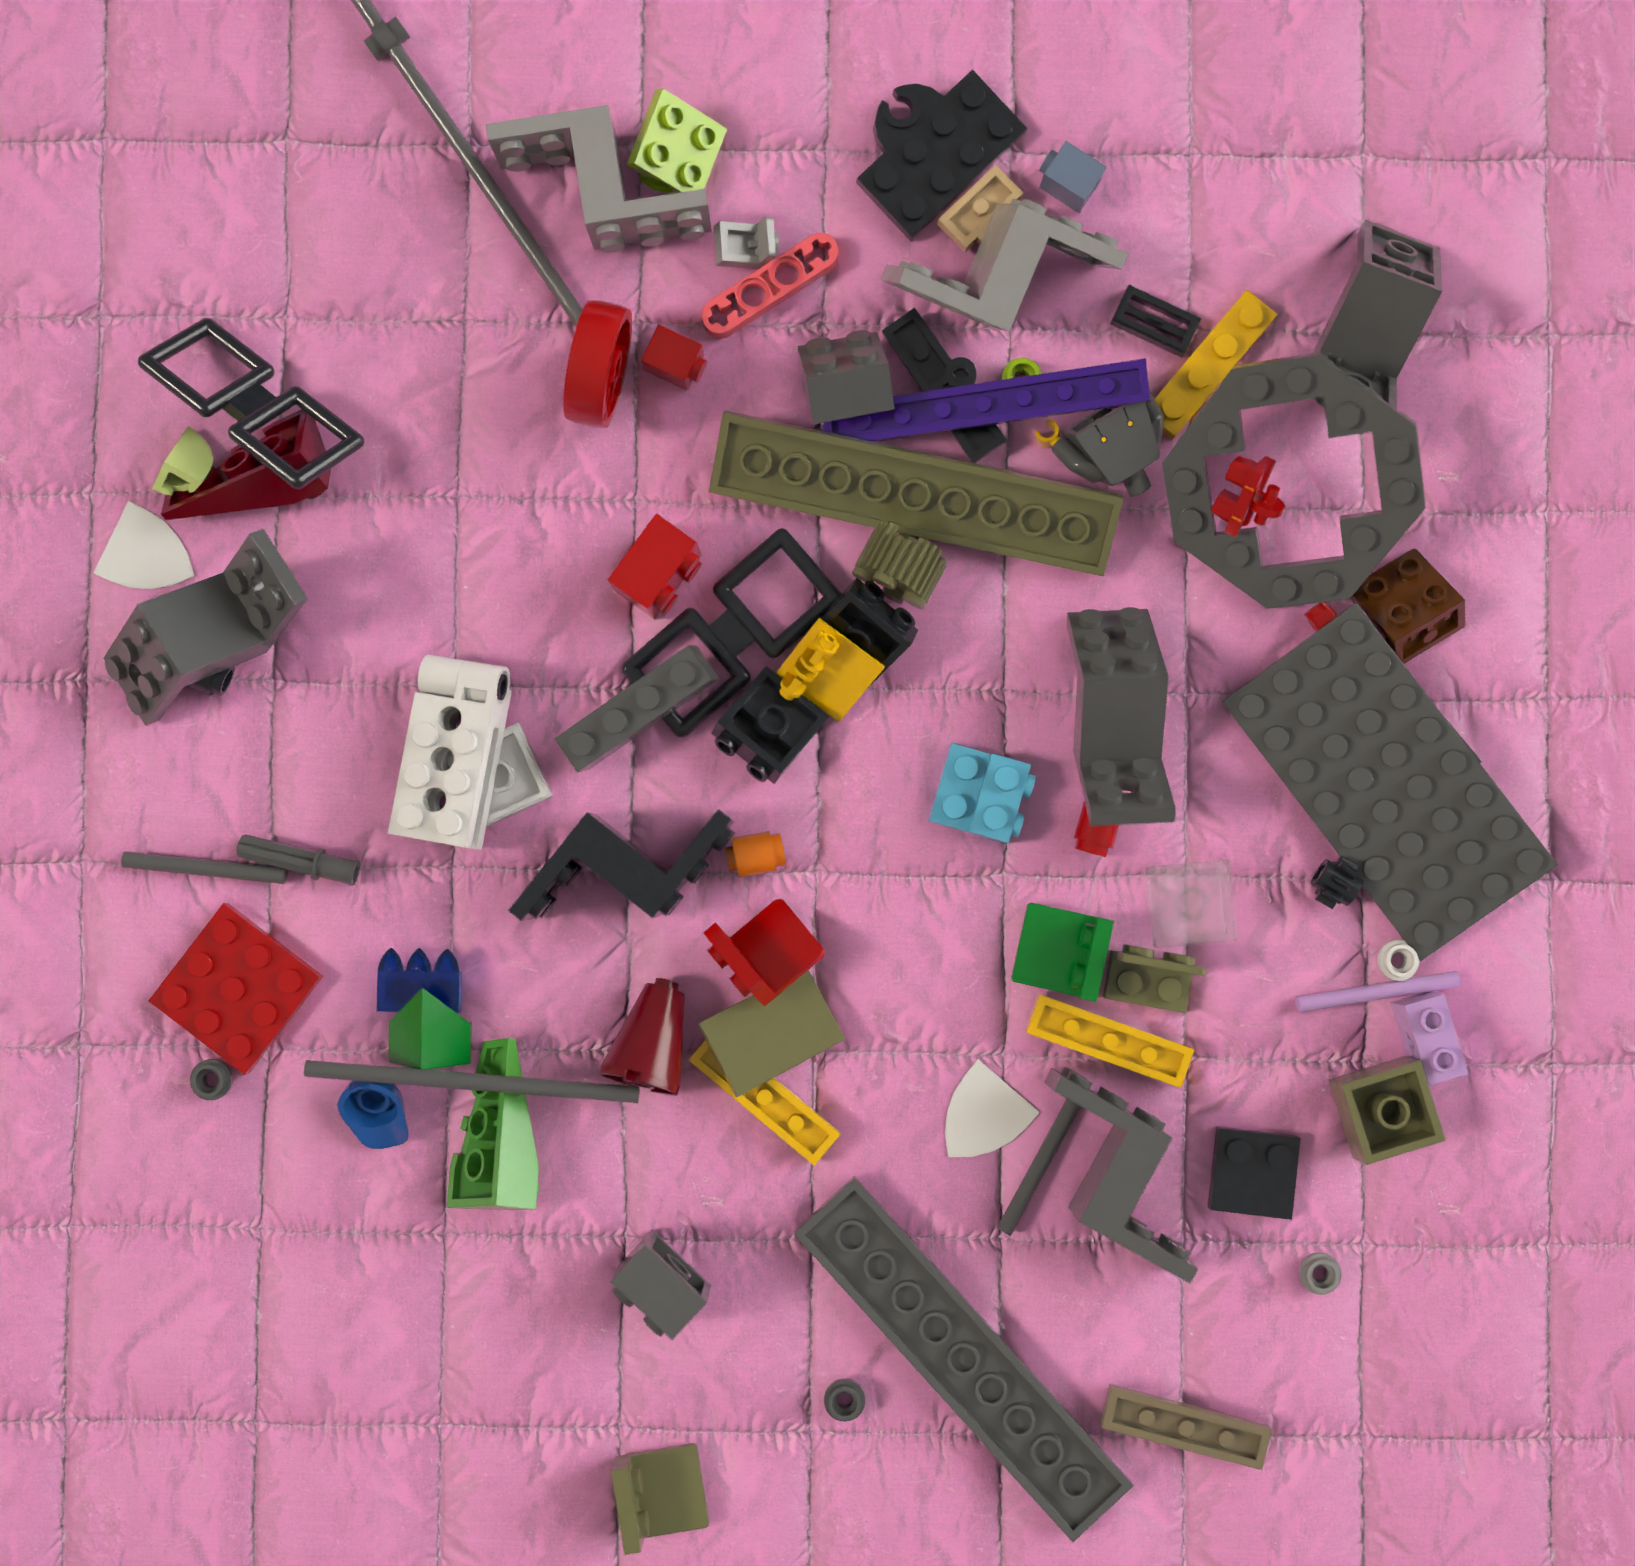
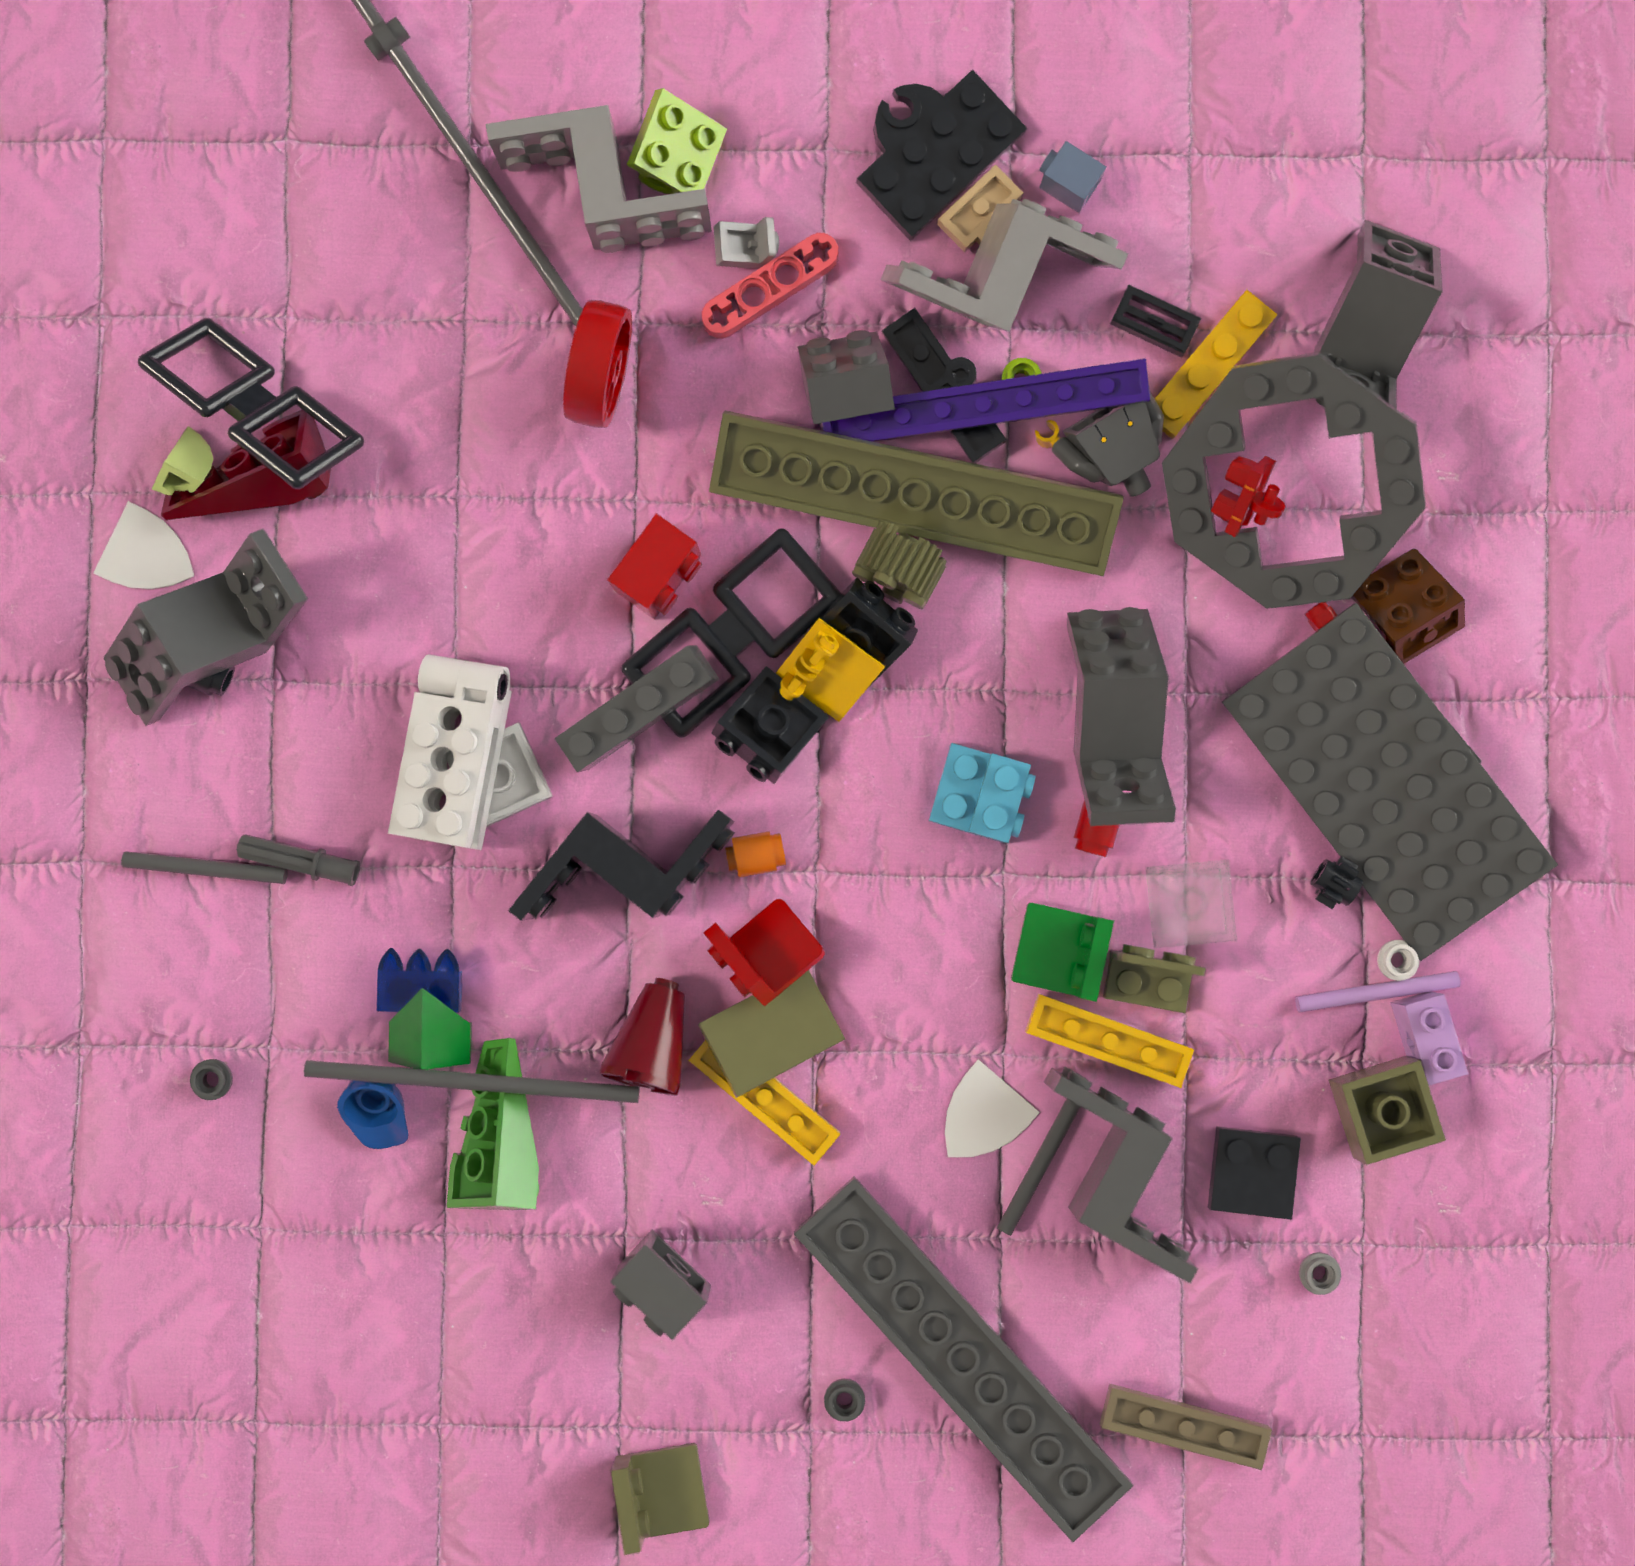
red plate [148,903,323,1075] -> none
red brick [641,324,707,391] -> none

